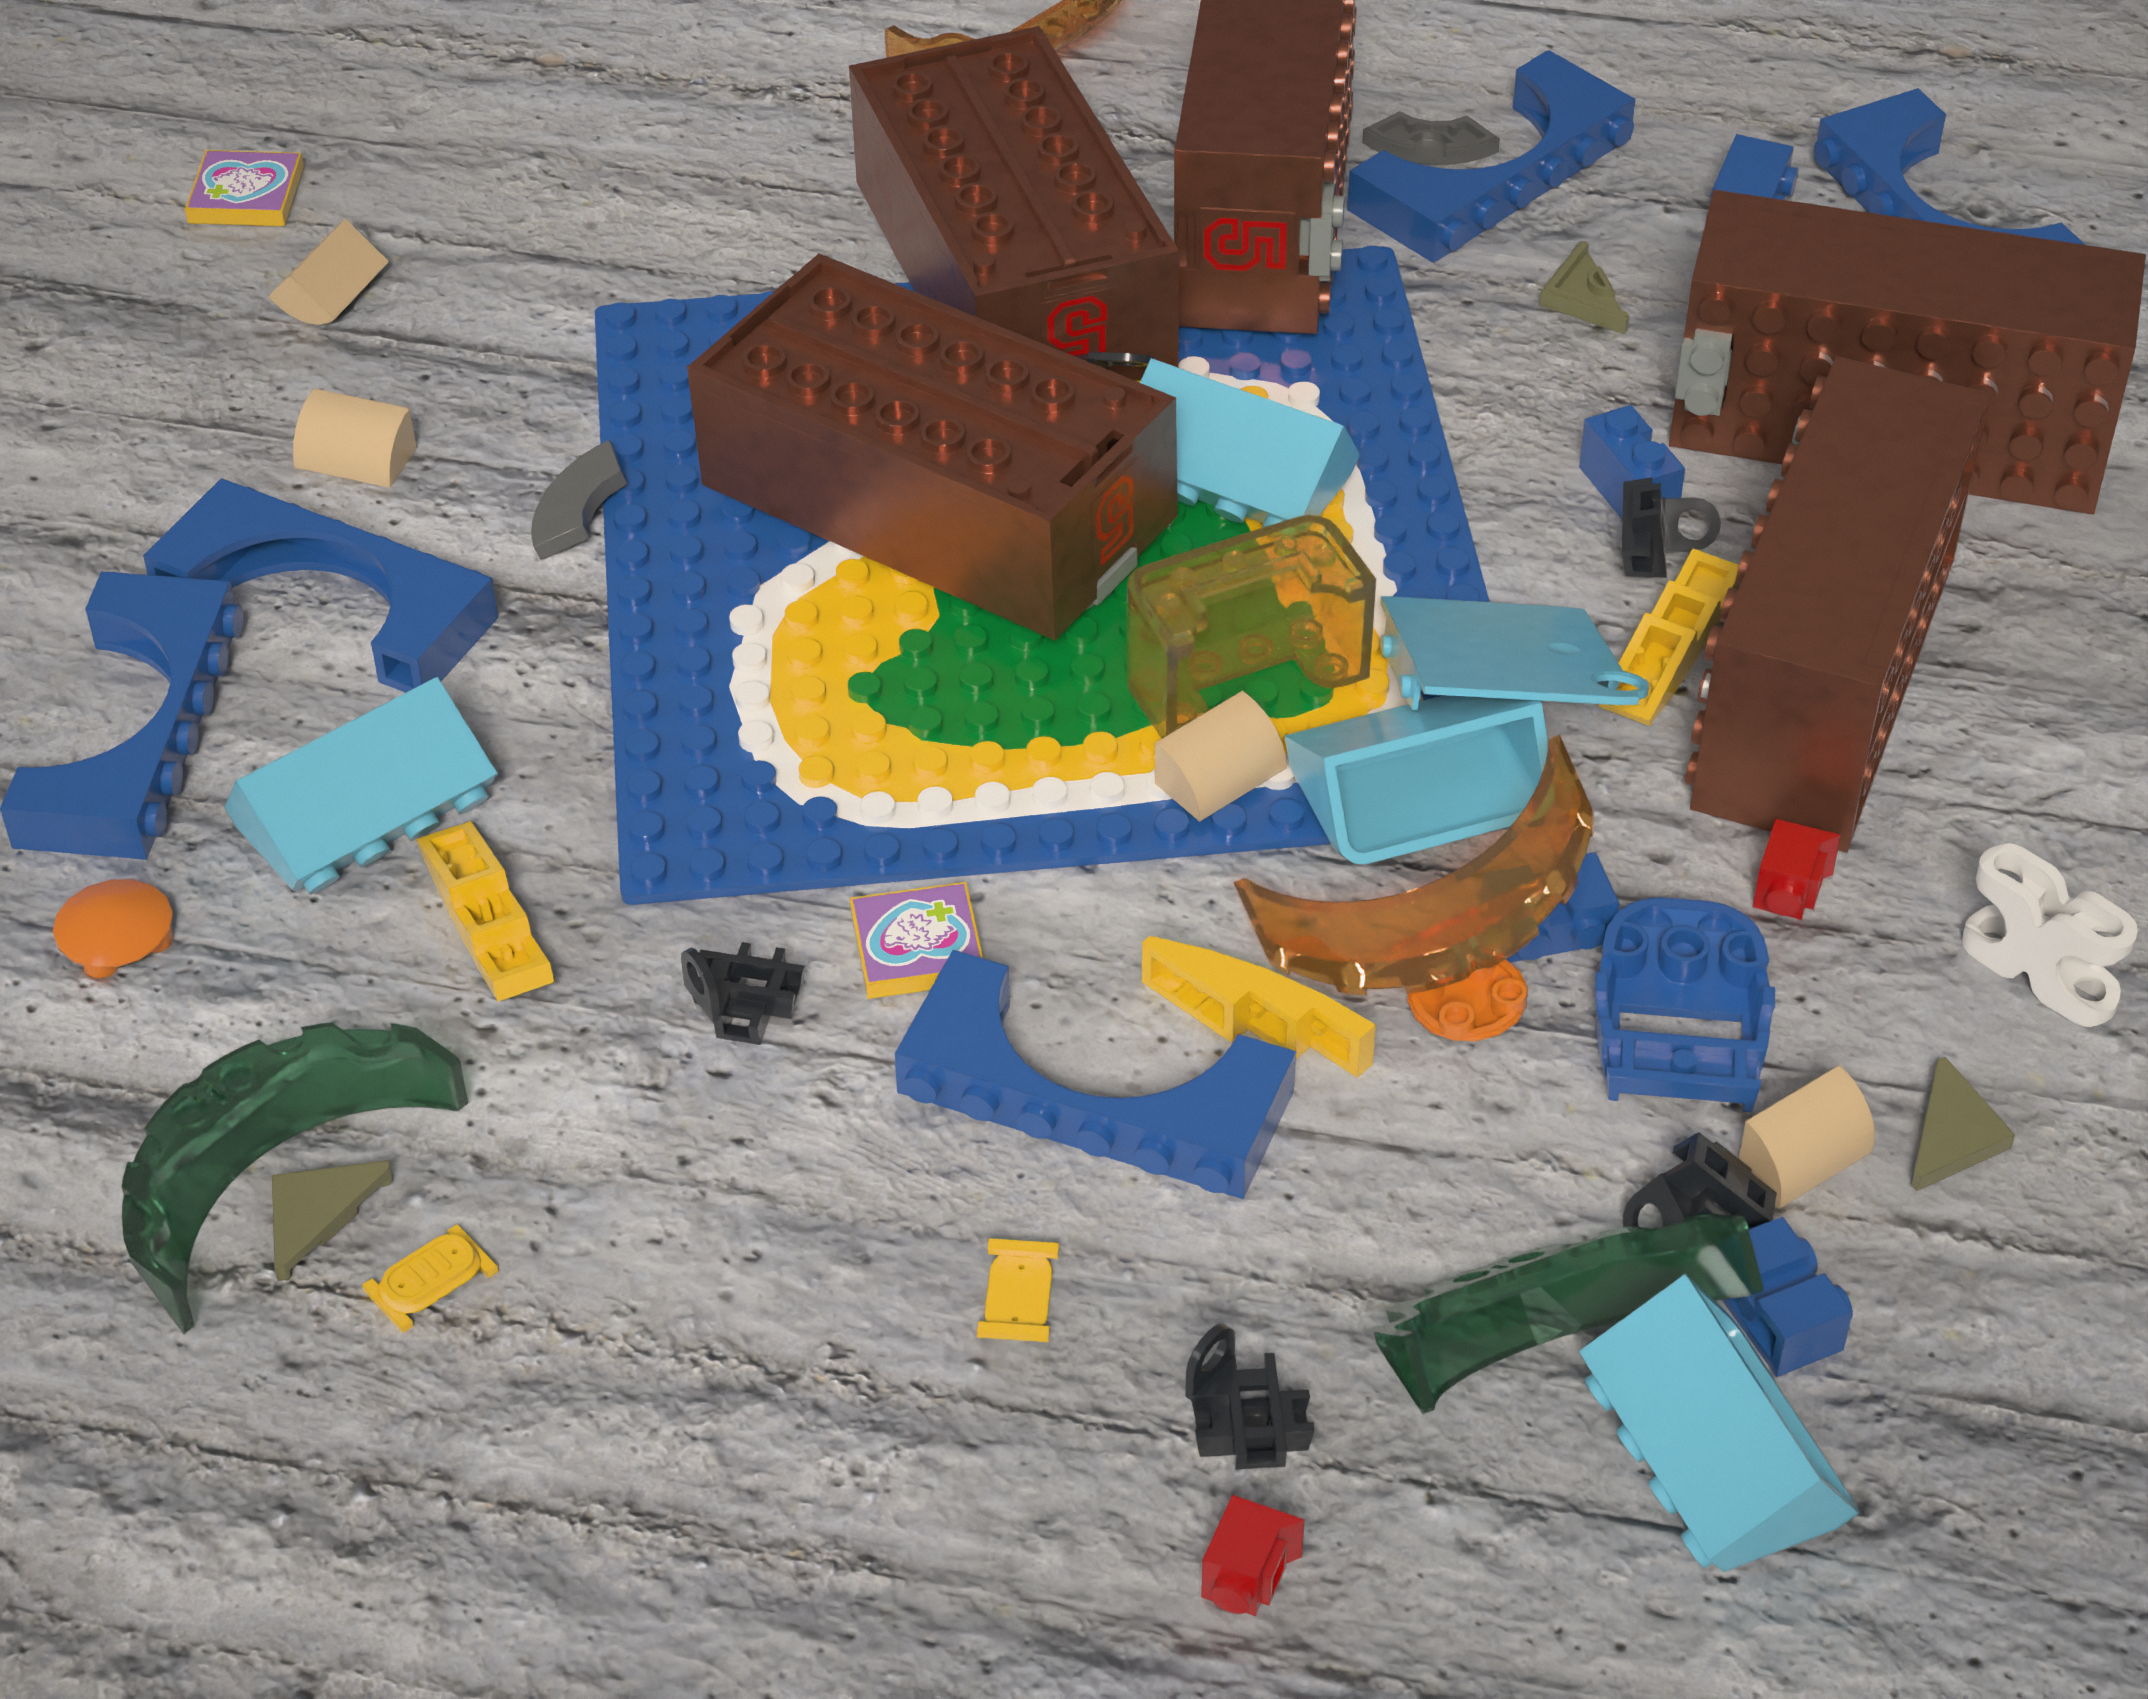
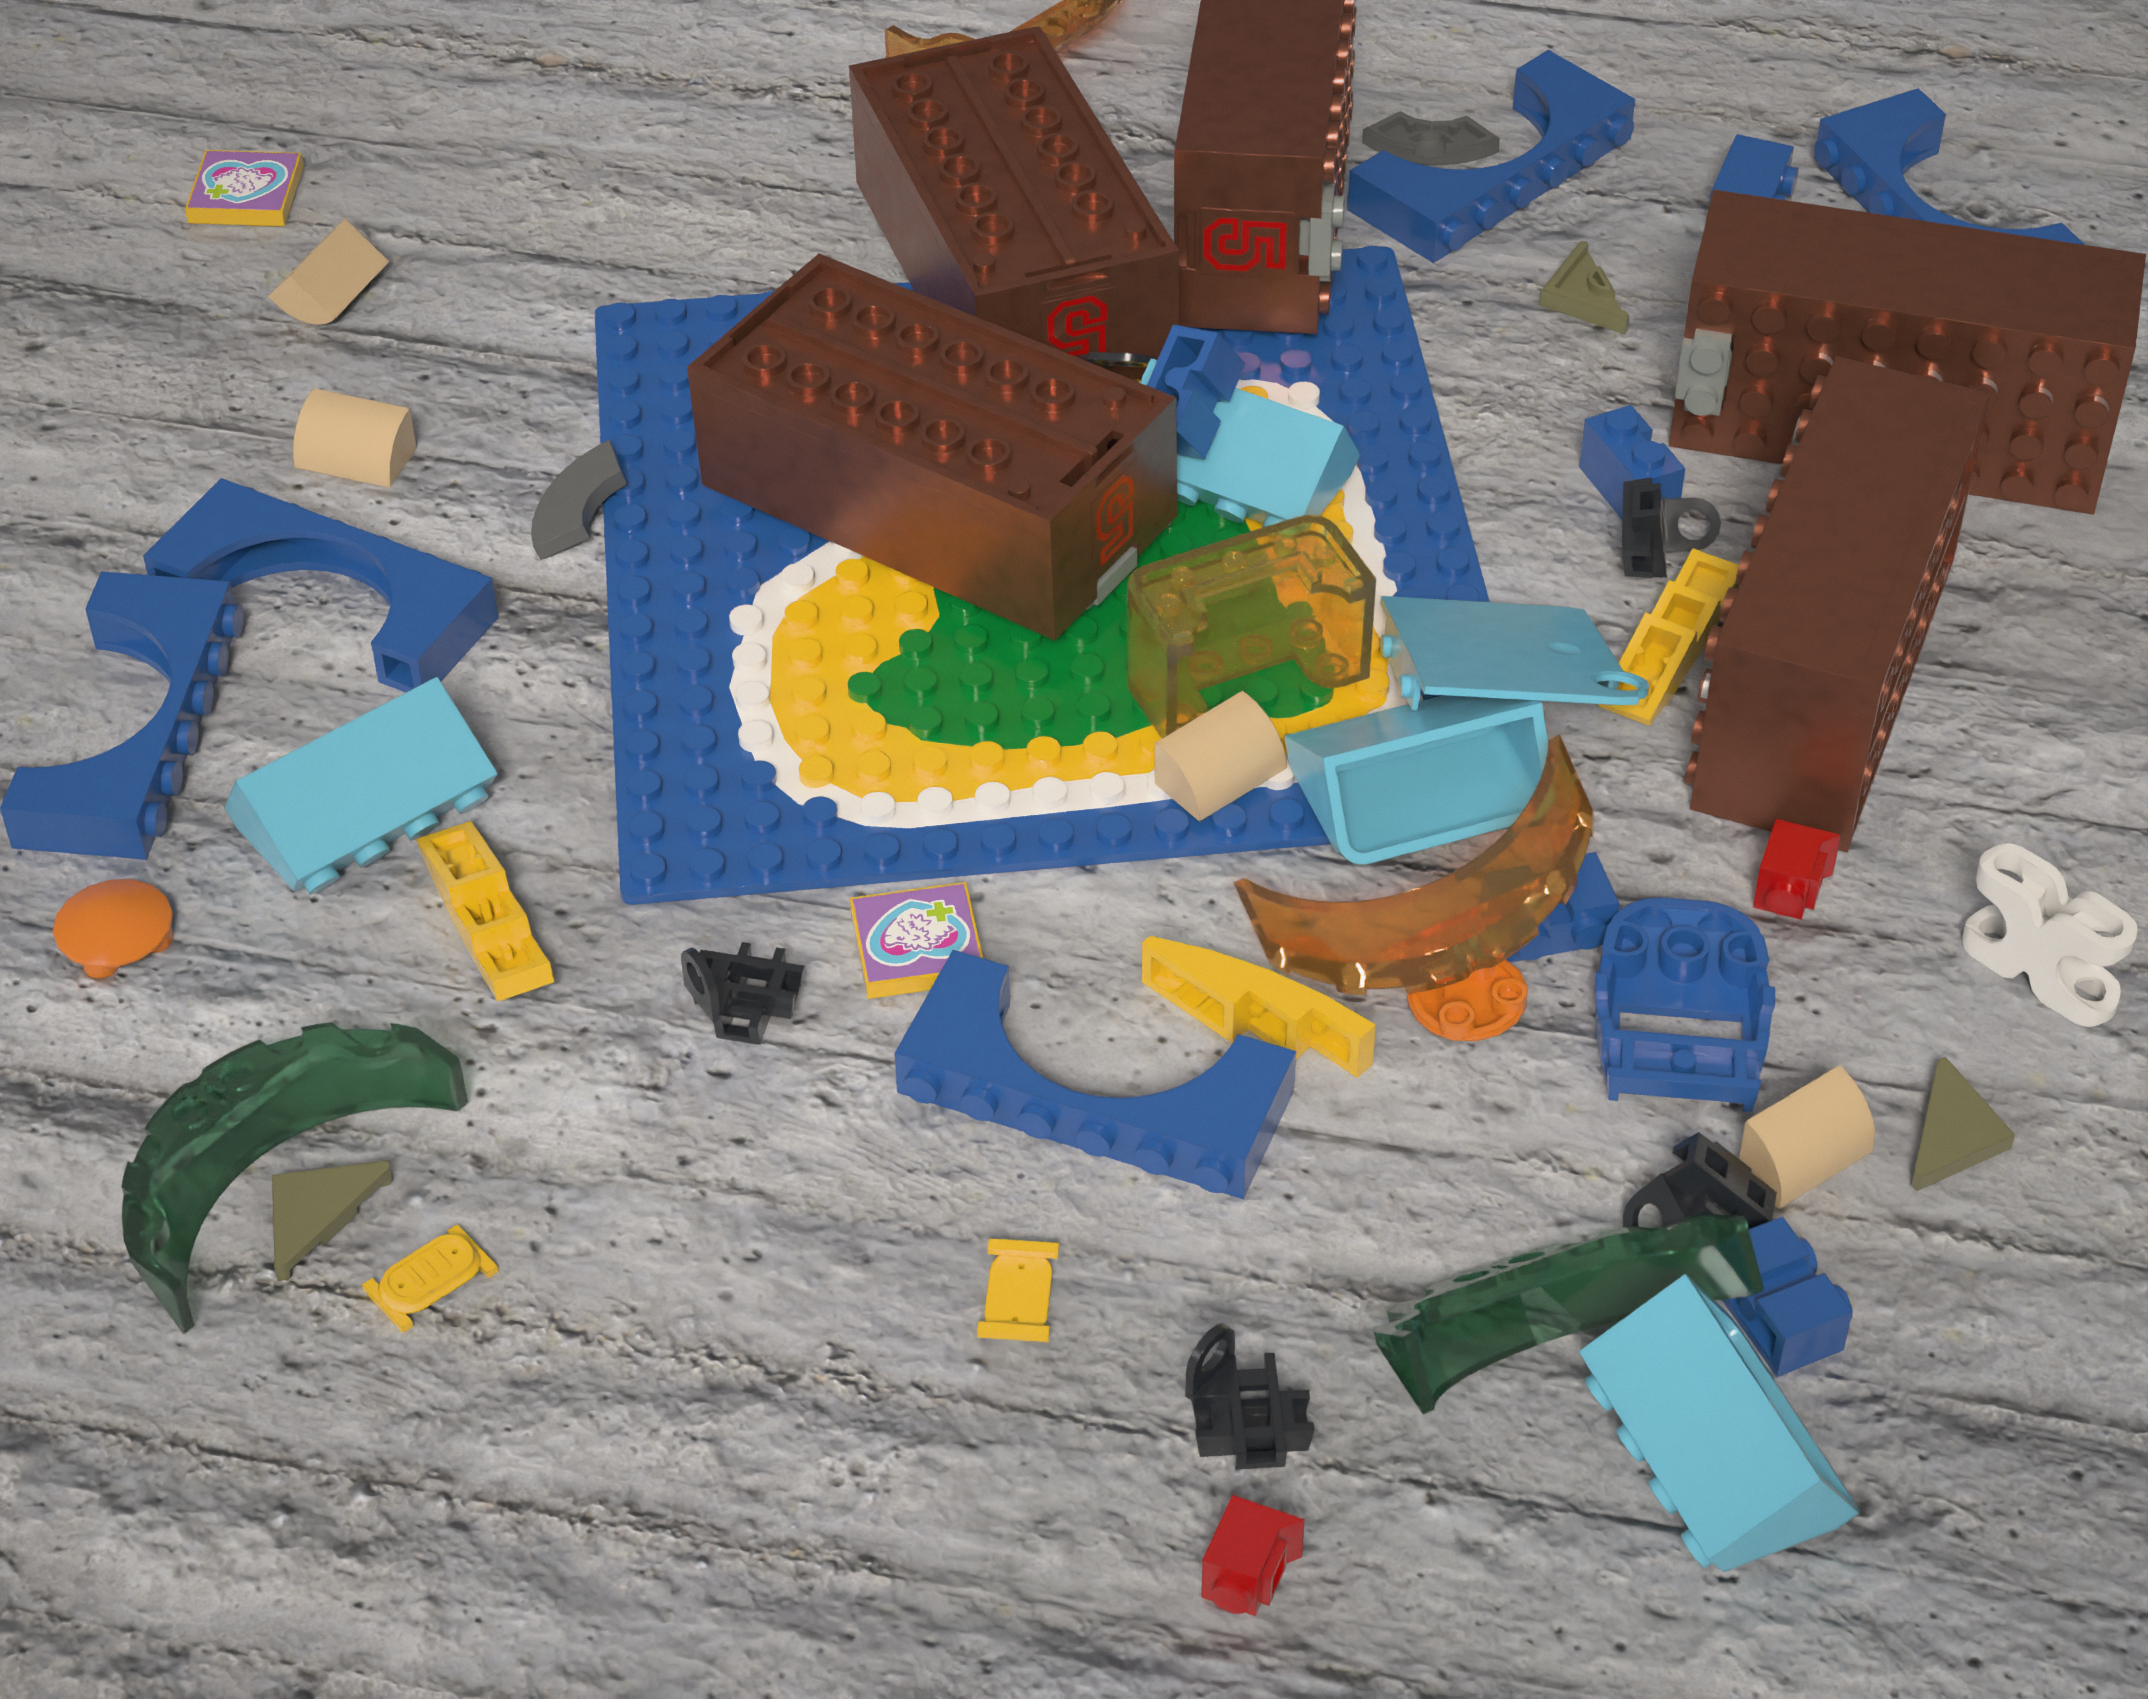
none -> blue brick [1147,325,1246,460]

